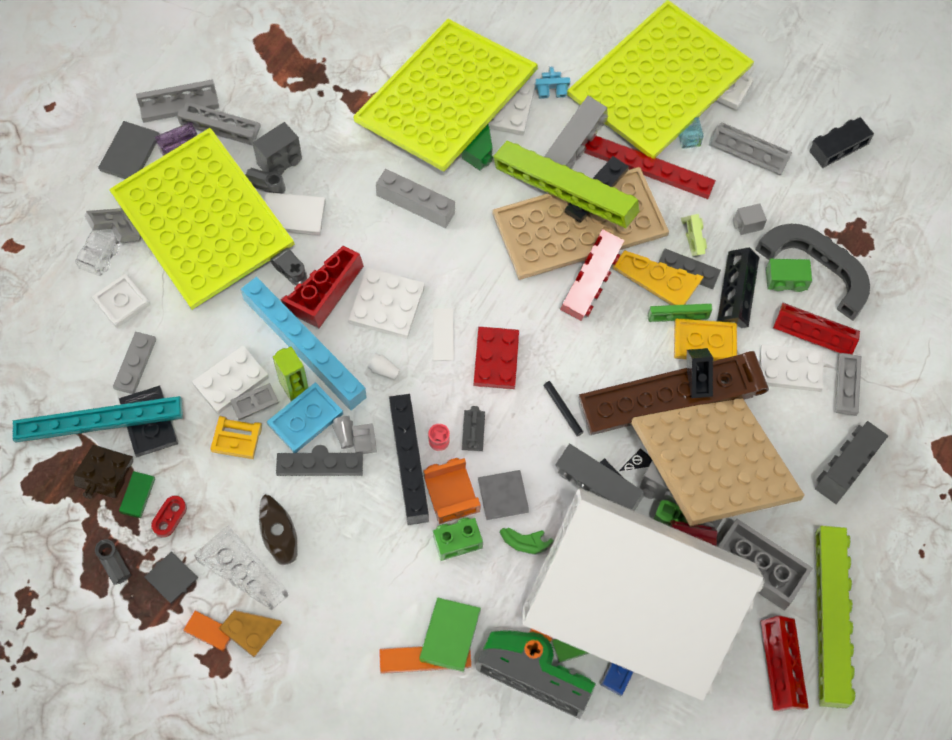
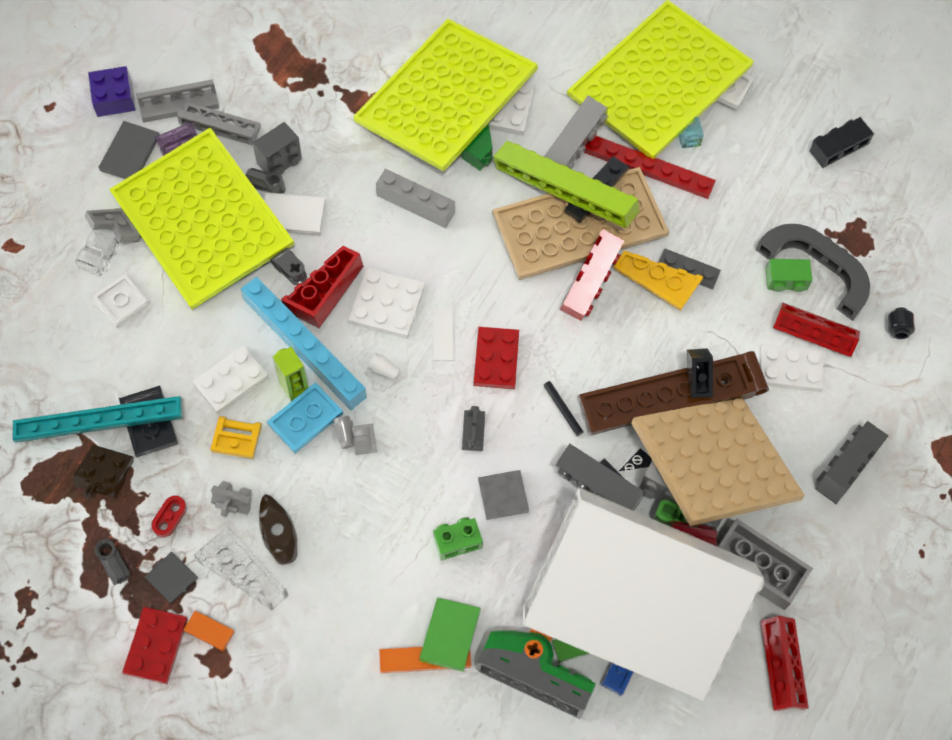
light grey plate [113,331,156,394] -> none
green tile [119,471,155,519] -> none
pearl gold wing [219,610,282,657] -> none
light grey hinge [230,383,279,420] -> none
dark grey hinge [276,445,363,476] -> none
black brick [389,394,429,525] -> none
orange panel [423,458,481,524] -> none
coral wheel [429,424,450,451] -> none
bright green piece [500,528,554,555] -> none
medium azure hips [534,67,570,99] -> none
bright green tile [648,304,712,322] -> none
yellow tile [674,318,737,361] -> none
yellowish green wing [681,214,707,256] -> none
light grey fence [710,122,792,174] -> none
black fence [717,247,759,328] -> none
light grey brick [733,204,767,235] -> none
lime brick [815,526,855,709] -> none
light grey plate [836,353,862,416] -> none
none -> dark purple brick [88,66,136,117]
none -> red plate [122,607,188,685]
none -> light grey hips [211,481,251,517]
none -> black head [888,307,915,339]

